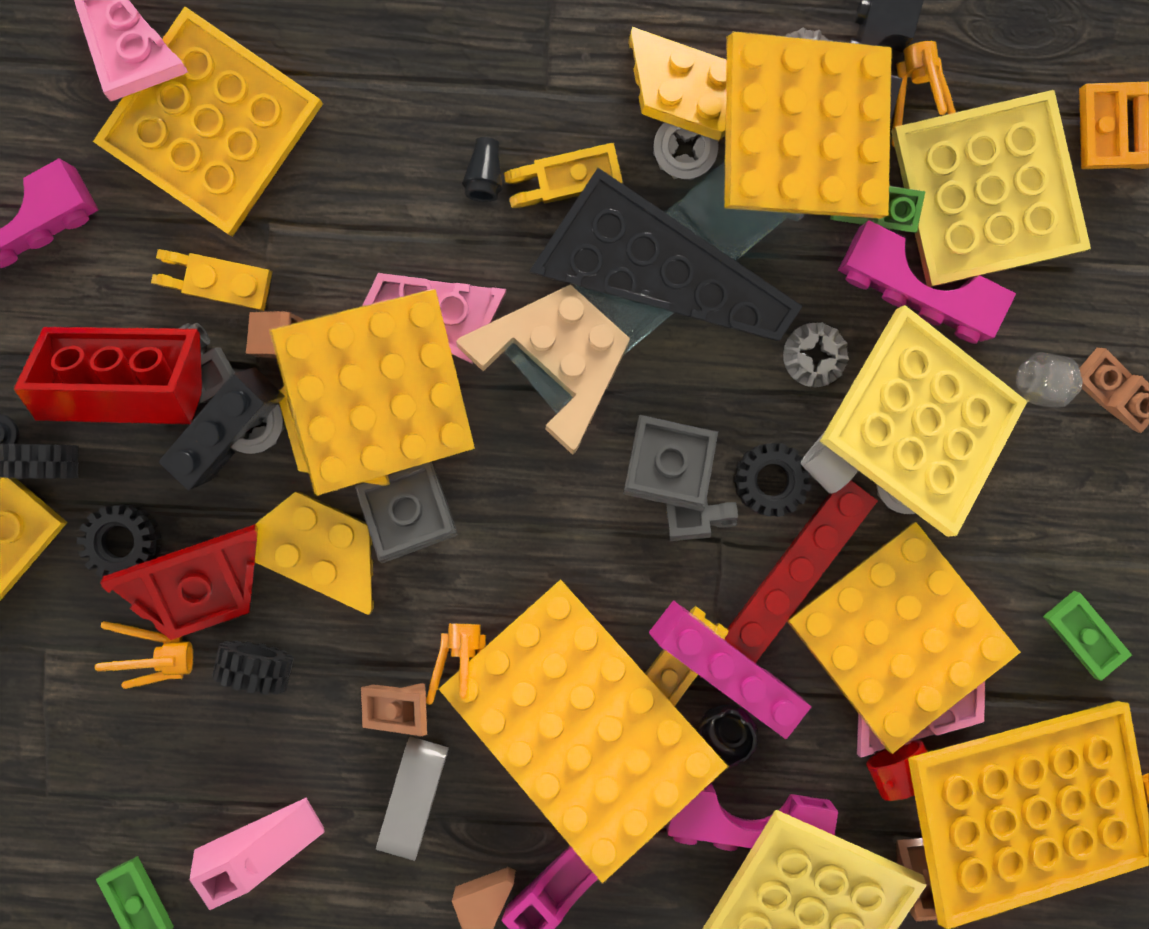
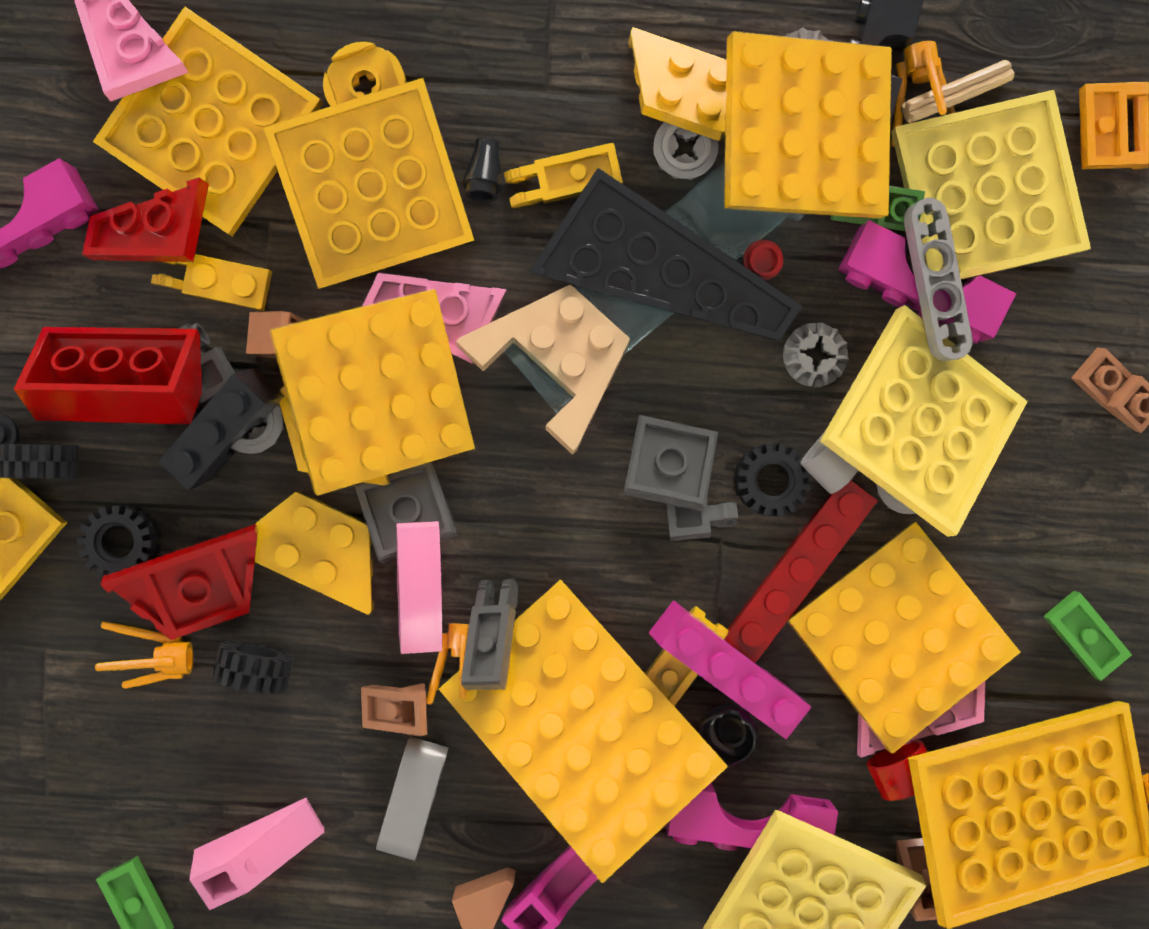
clear head [1016,352,1083,408] -> none
none -> red wing [82,177,209,262]
none -> yellow plate [263,78,474,289]
none -> yellow plate [323,42,407,106]
none -> bright pink slope [397,522,442,654]
none -> dark grey hinge [461,578,519,690]
none -> red plate [742,240,783,280]
none -> tan axle [901,60,1014,123]
none -> light grey beam [904,198,972,361]

